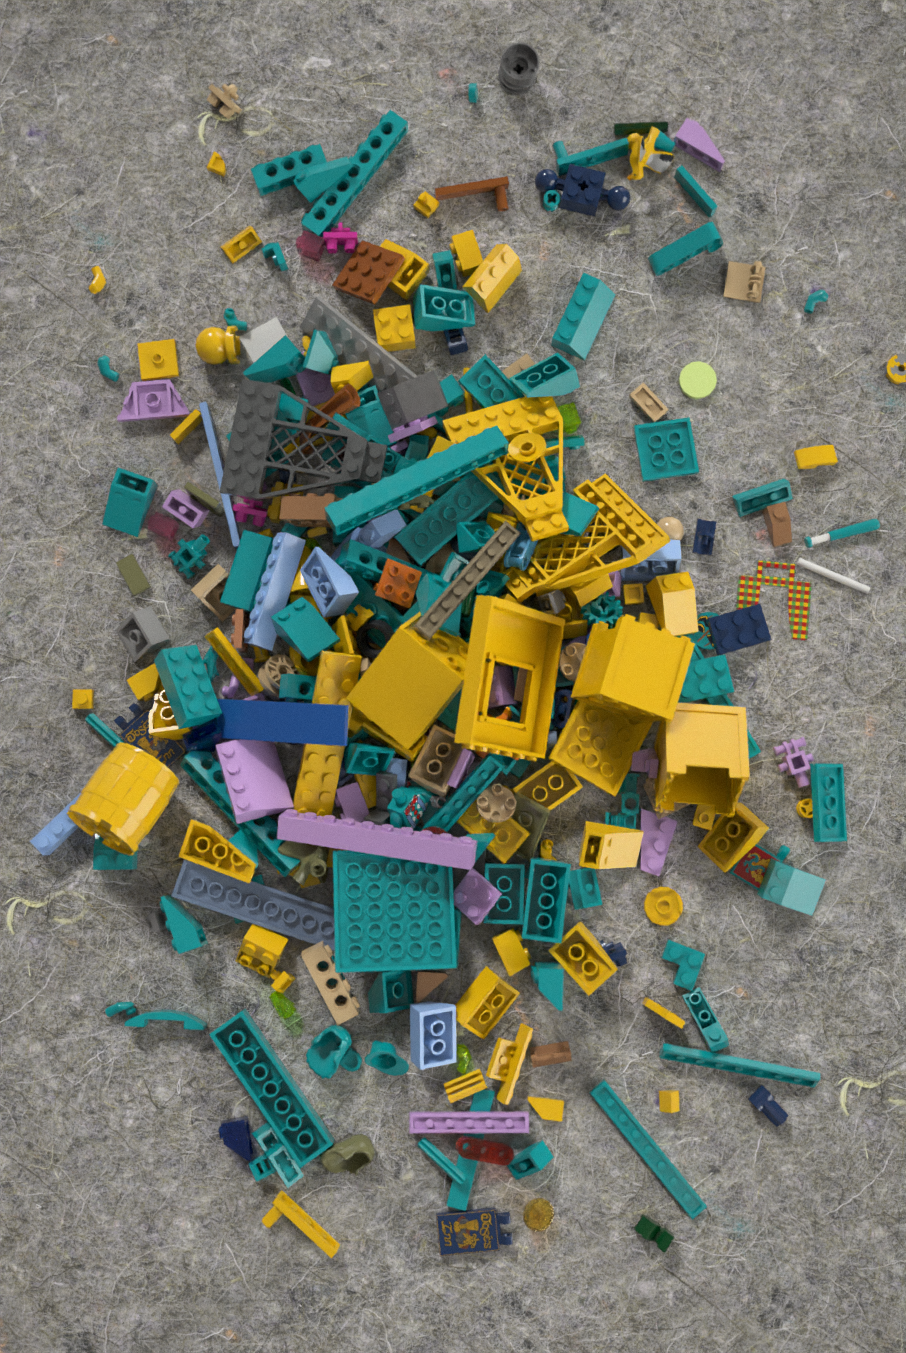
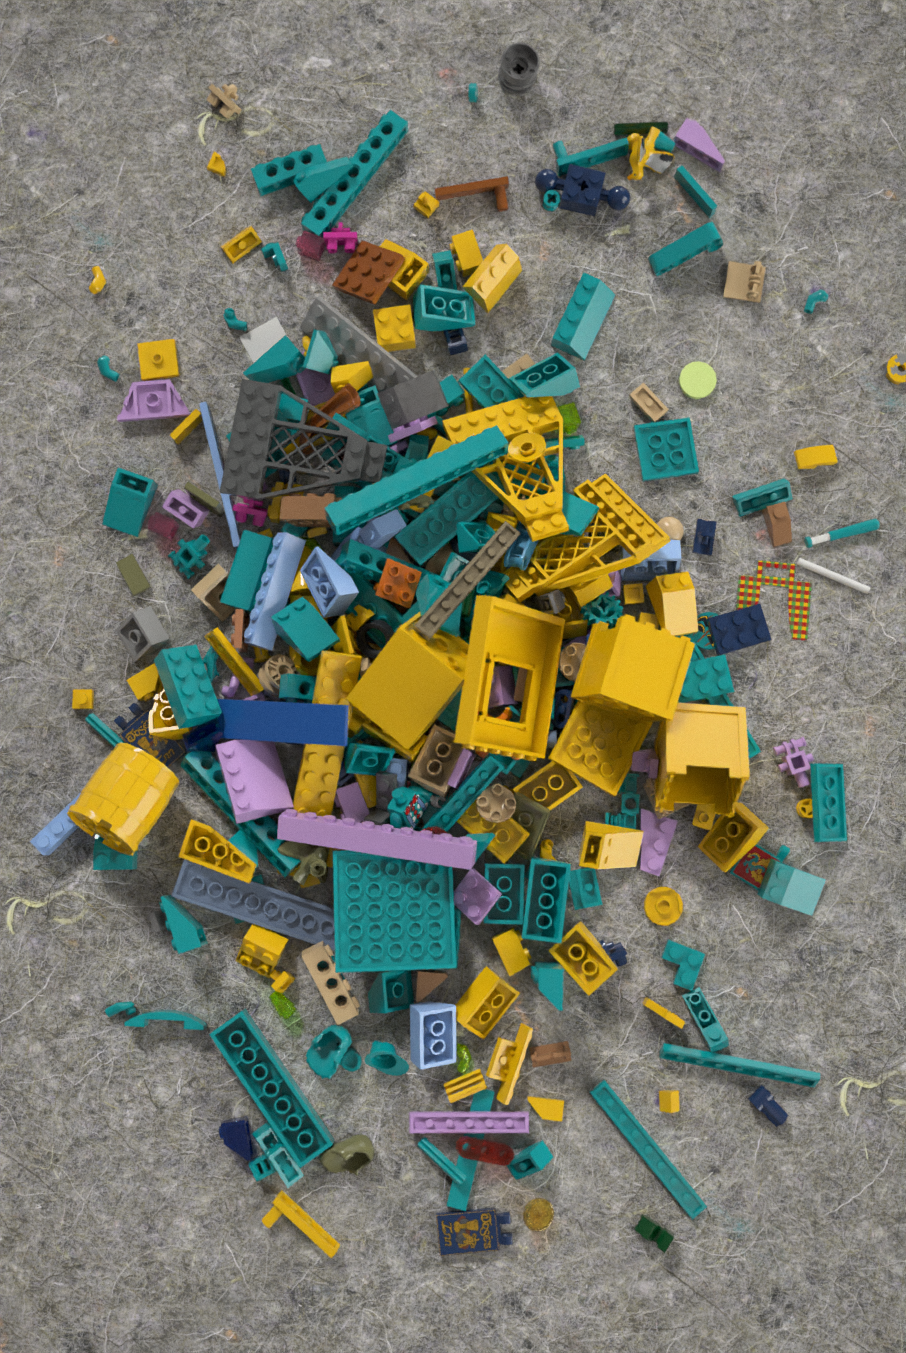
yellow tile [195,326,241,365] -> none

